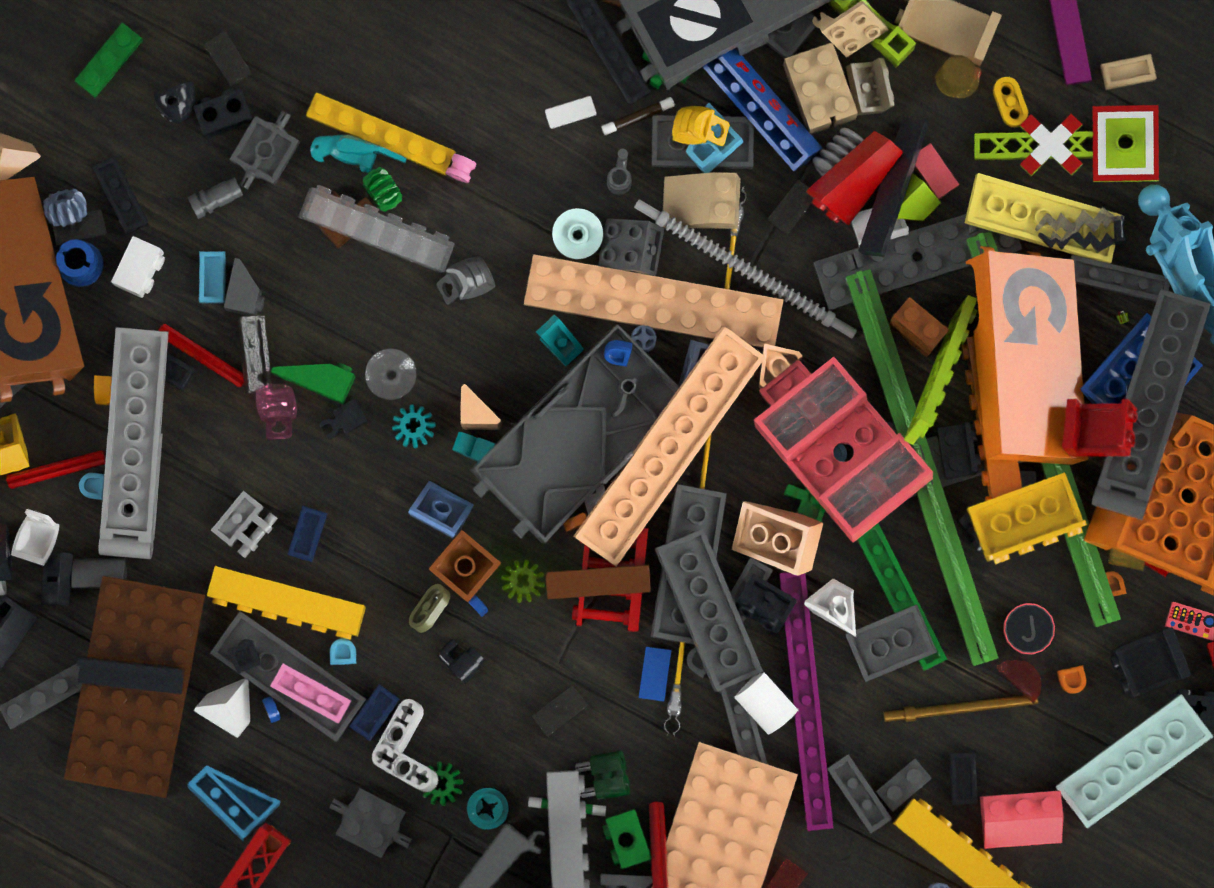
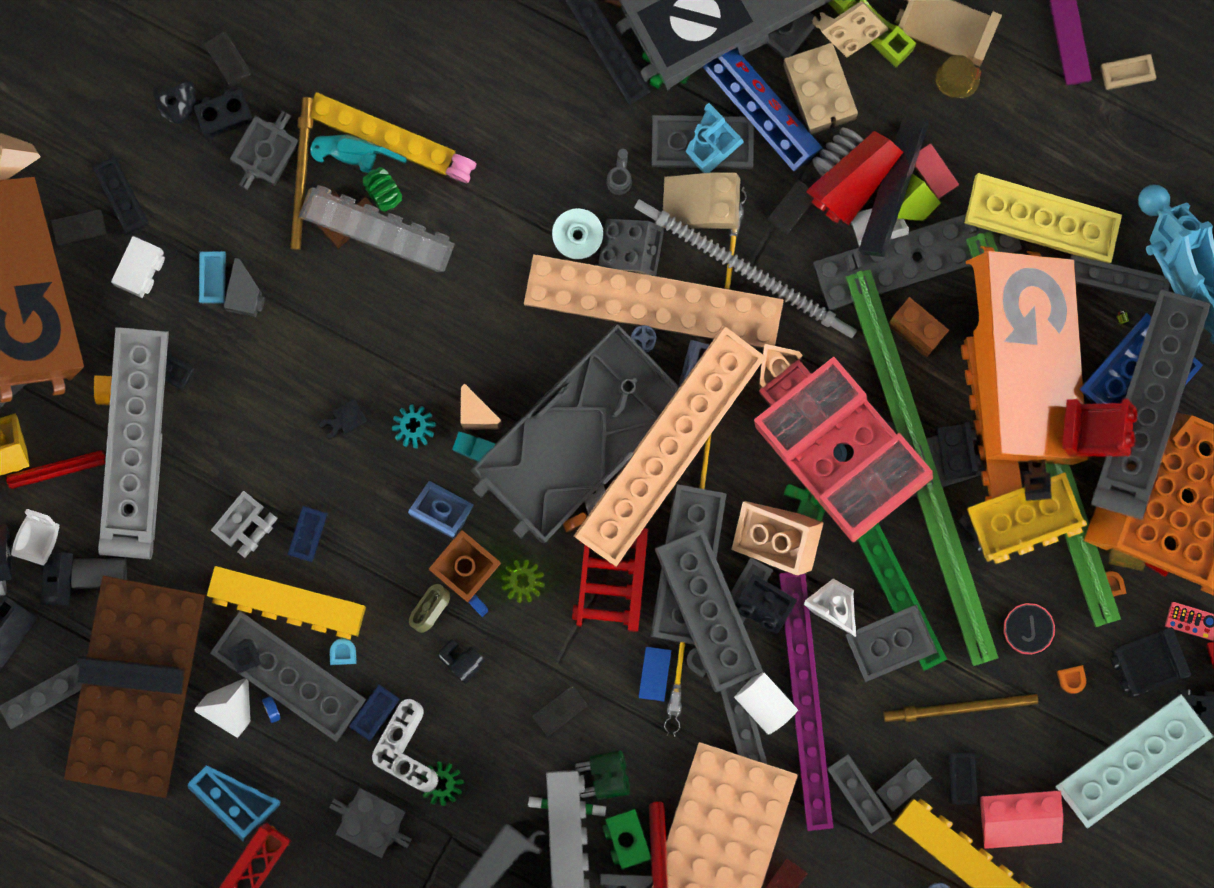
sand blue gear [43,189,87,227] -> none
blue piece [56,239,104,287] -> none
green plate [74,23,143,98] -> none
medium azure tile [79,473,105,500] -> none
red axle [158,324,247,387] -> none
dark grey axle [188,177,243,219] -> none
clear smoke plate [237,316,273,394] -> none
clear pink piece [256,384,297,440] -> none
green slope [271,363,355,405] -> none
bright pink plate [271,664,351,724] -> none
clear dish [365,349,416,400] -> none
dark grey piece [437,256,496,305] -> none
teal gear [467,788,509,829] -> none
teal slope [536,315,584,366] -> none
white sticker [545,96,596,129] -> none
reddish brown slope [546,565,651,599] -> none
dark brown bar [601,97,674,135] -> none
blue tile [604,340,632,367] -> none
yellow piece [672,106,730,146] -> none
dark tan bracket [846,58,894,115] -> none
lime plate [904,295,977,445] -> none
piece [975,105,1159,182] -> none
yellow plate [993,77,1028,127] -> none
clear red tile [997,660,1042,704] -> none
piece [1035,207,1126,253] -> none
none -> pearl gold bar [290,97,313,250]
none -> black plate [1024,460,1052,501]

